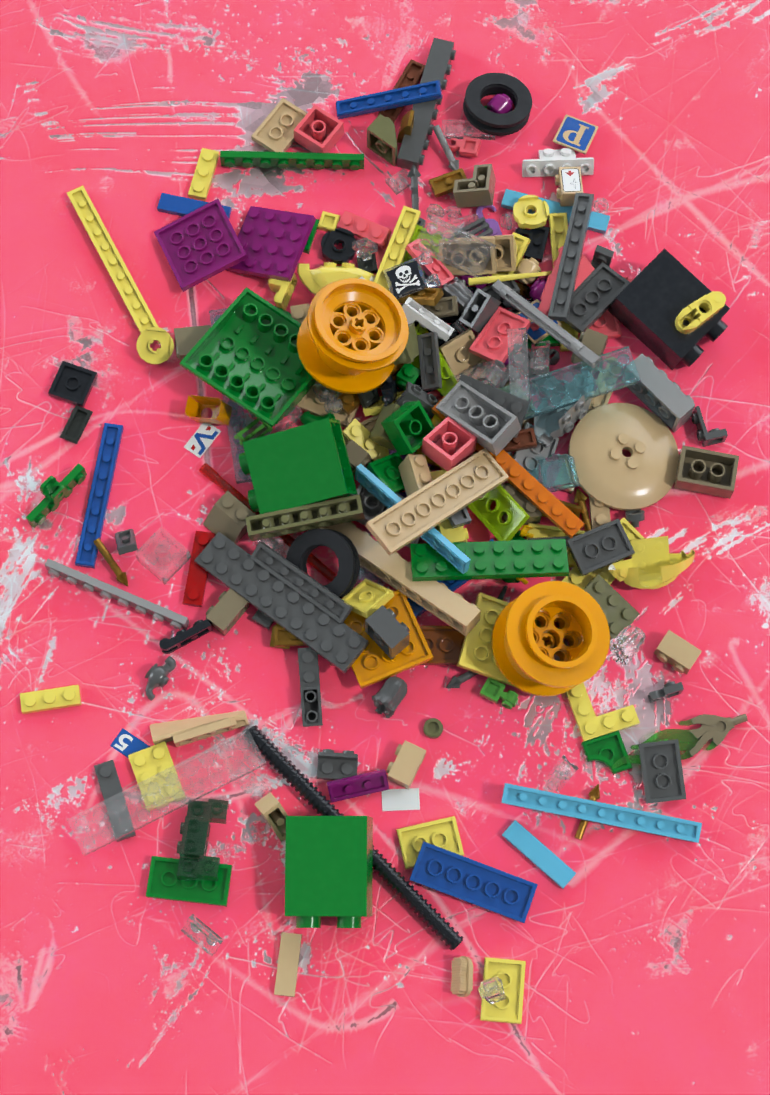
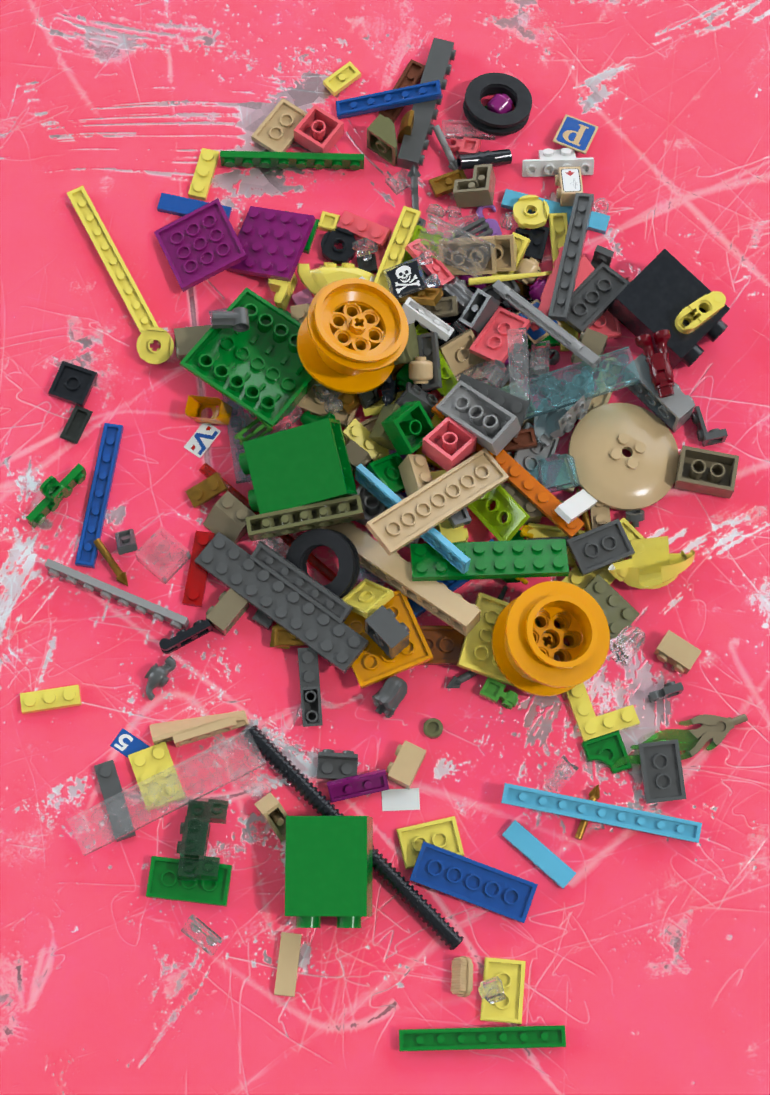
none -> pearl gold plate [185,472,228,508]
none -> dark grey piece [212,307,250,332]
none -> bright pink tile [291,288,313,305]
none -> light yellow plate [323,61,361,96]
none -> green plate [399,1025,566,1052]
none -> tan head [409,356,433,384]
none -> black axle [456,149,512,170]
none -> white tile [554,489,598,524]
none -> dark red piece [635,329,675,398]

